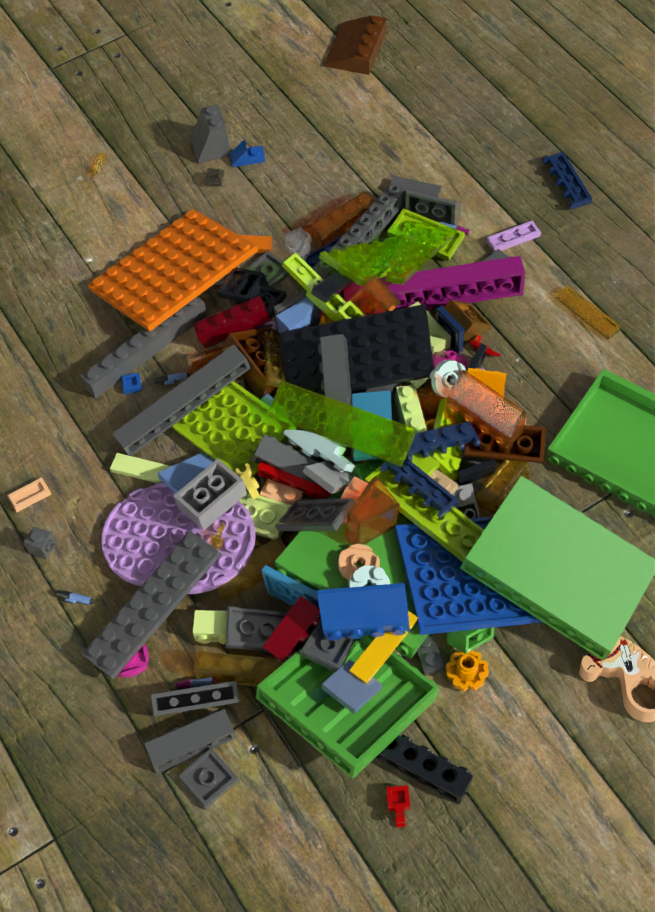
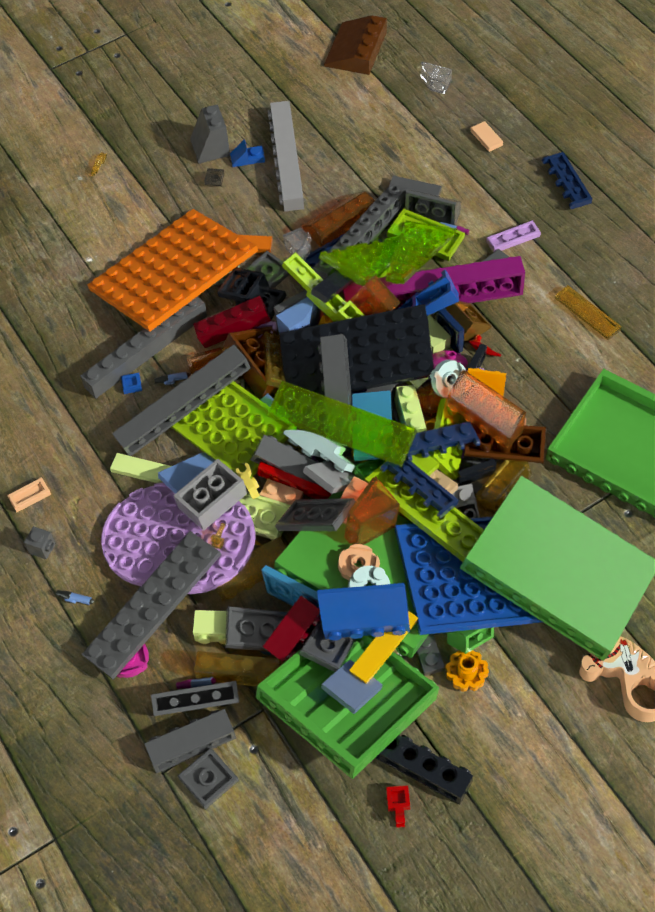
none -> light grey brick [268,101,304,212]
none -> blue wedge [398,270,459,316]
none -> clear slope [421,62,452,94]
none -> light nougat tile [471,121,503,152]

